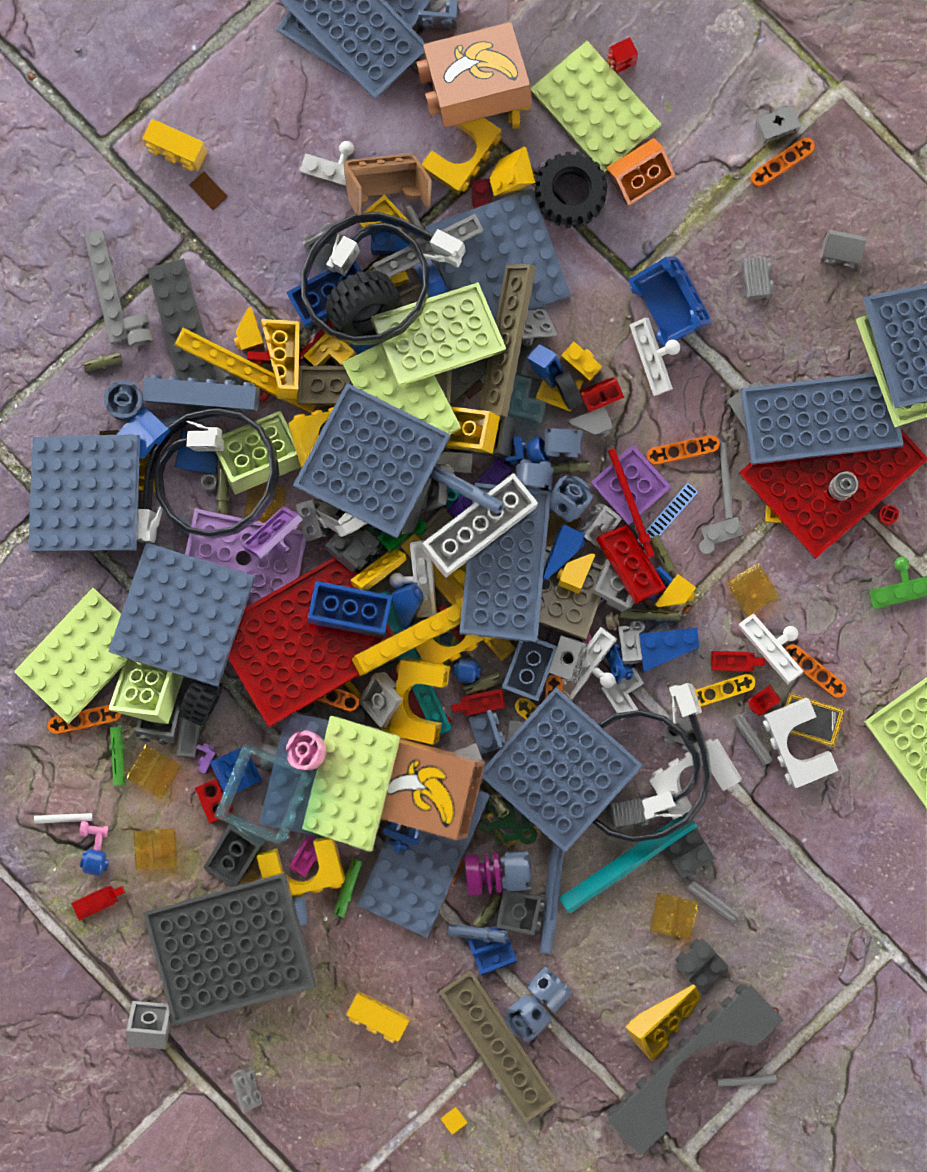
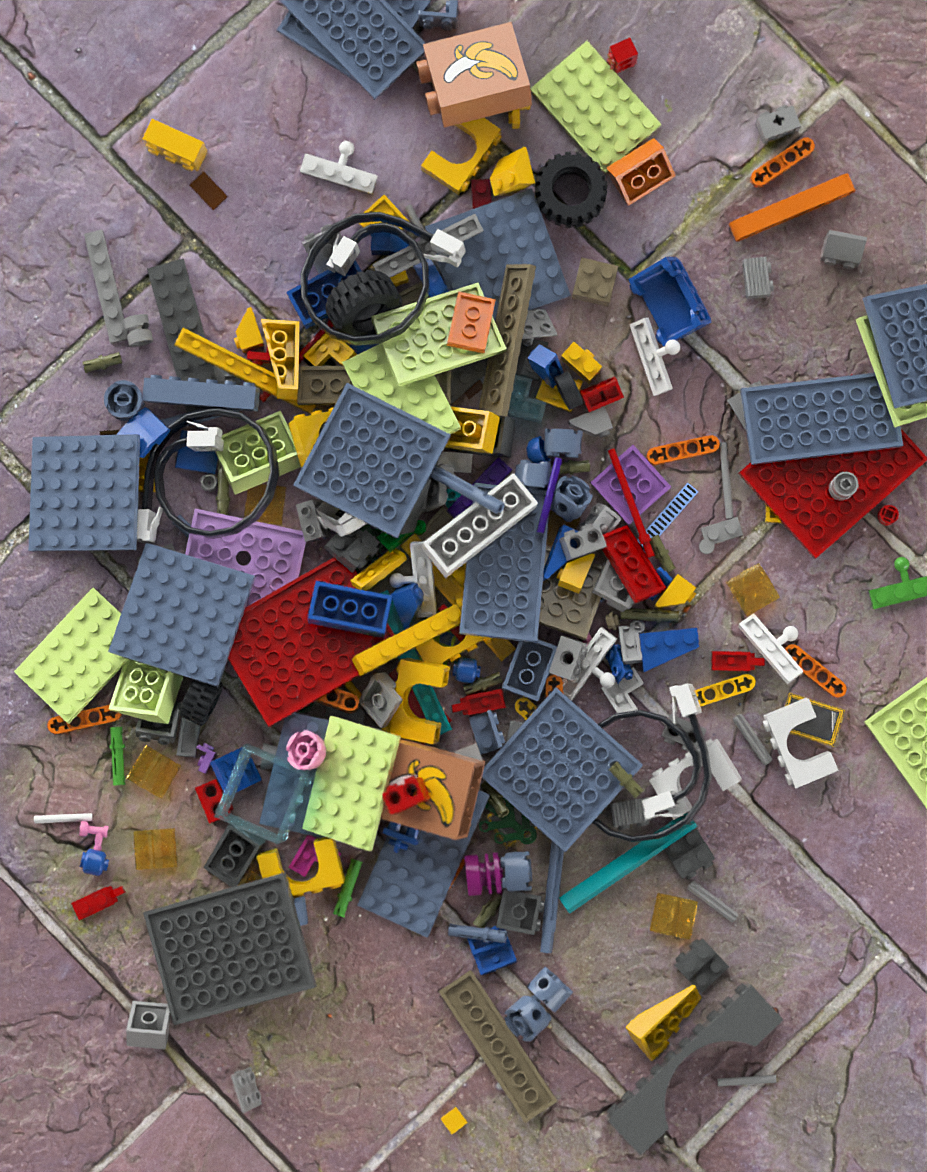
medium lavender plate [242,506,303,559] -> none
medium nougat windscreen [344,154,432,216] -> none
yellow brick [346,991,410,1043] -> none
blue bracket [505,436,526,466] -> none
red bracket [748,685,781,716] -> none
none -> red brick [381,775,431,815]
none -> orange tile [447,291,496,354]
none -> dark purple bar [537,457,562,534]
none -> light grey brick [559,523,607,561]
none -> dark tan brick [572,257,618,307]
none -> olive pin [609,762,644,798]
none -> orange beam [729,173,856,242]

